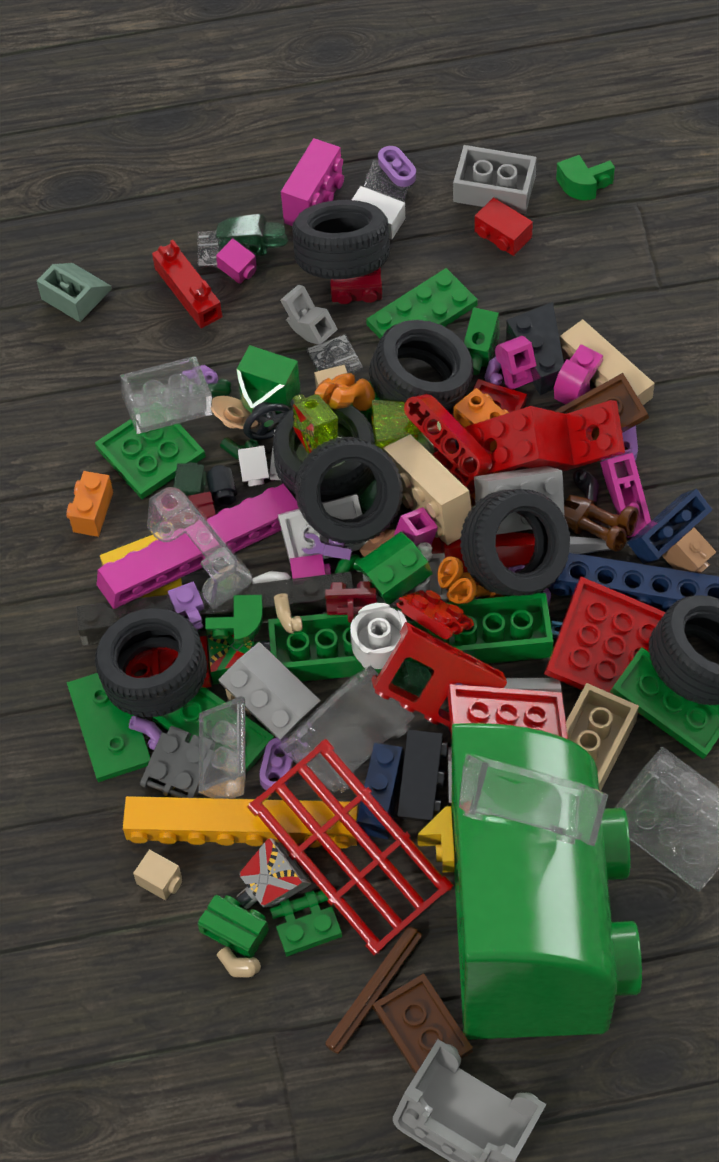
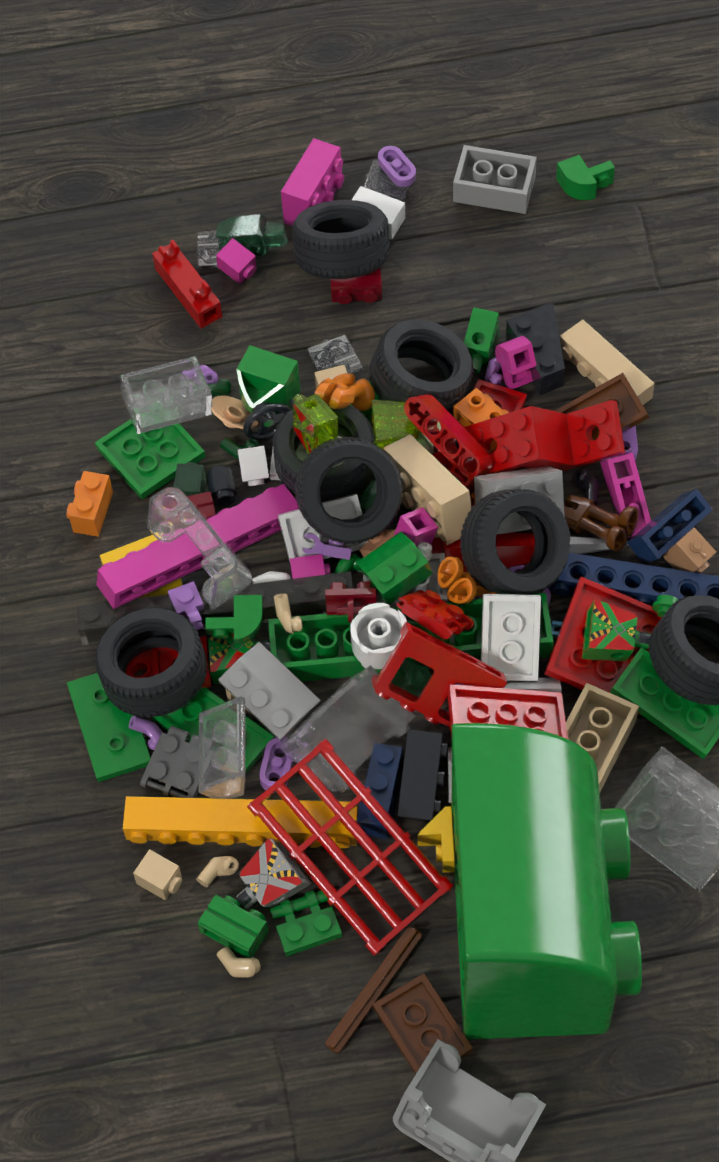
sand green slope [37,263,112,322] -> none
light grey brick [280,285,338,345] -> none
green plate [366,268,478,339] -> none
clear windscreen [459,753,608,846] -> none
red brick [475,197,533,256] -> none
dark pink brick [554,344,603,405] -> none
none -> tan arm [196,856,239,888]
none -> white plate [481,594,541,681]
none -> torso [582,599,651,661]
none -> green plate [652,595,679,617]

